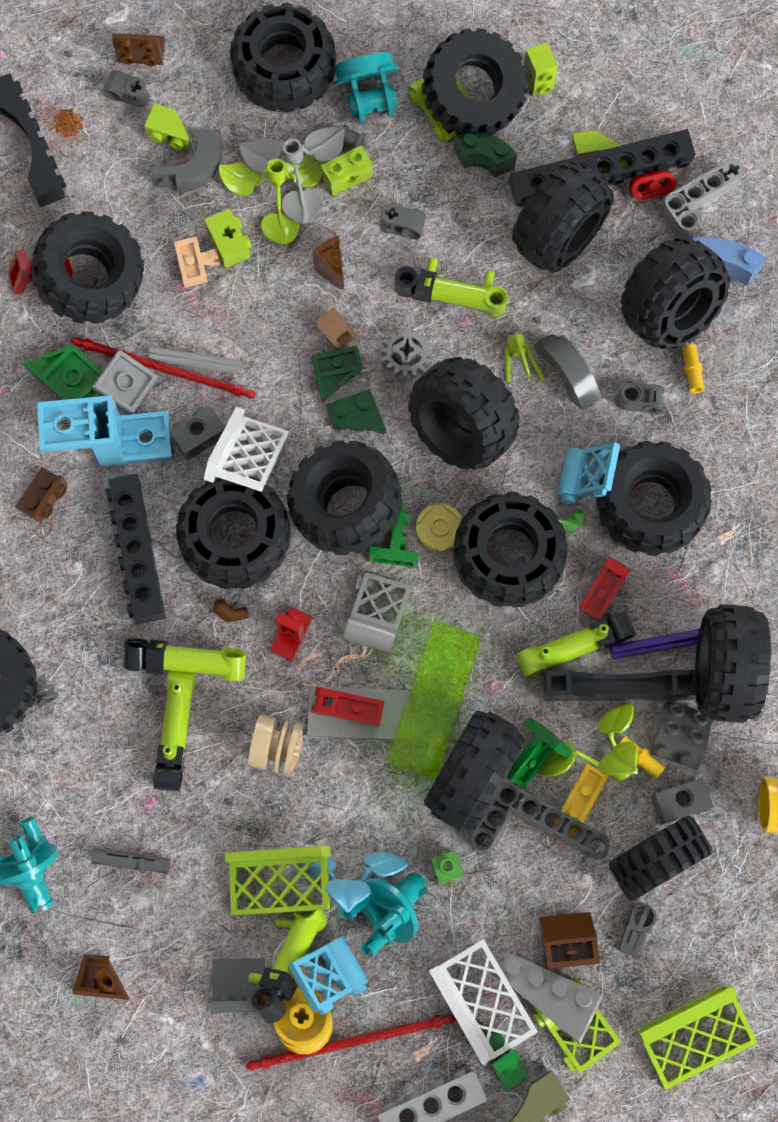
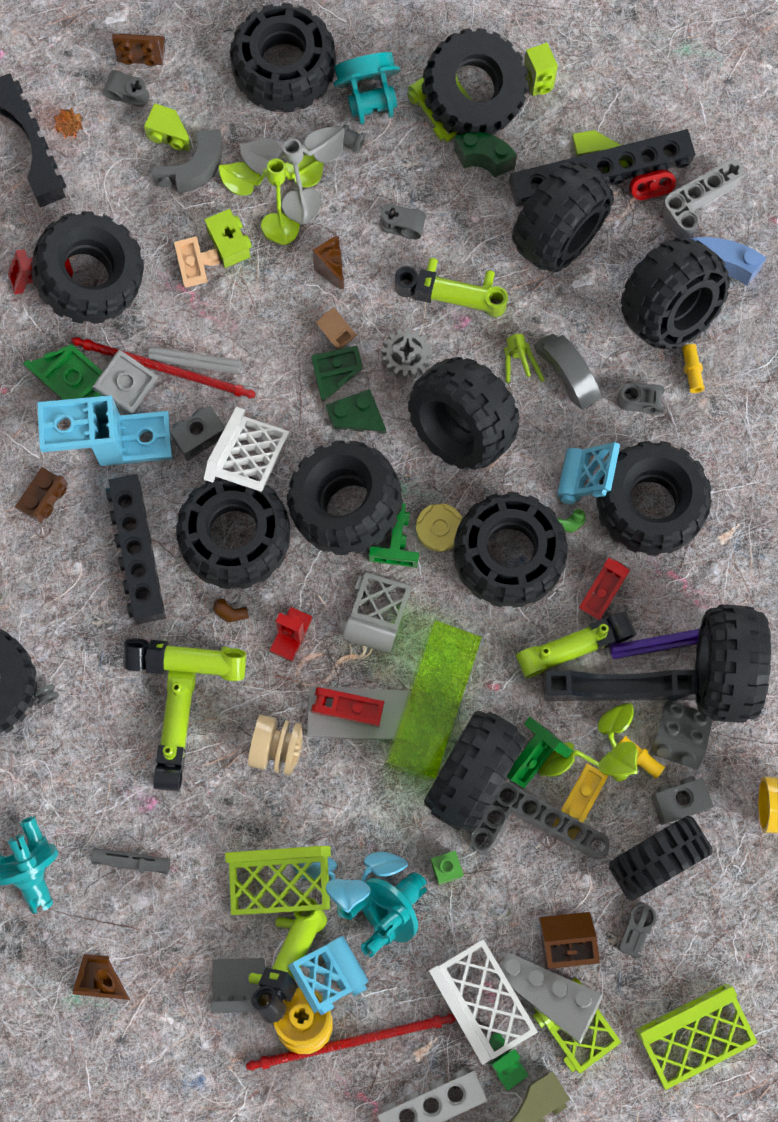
lime brick [321,145,373,197] -> none

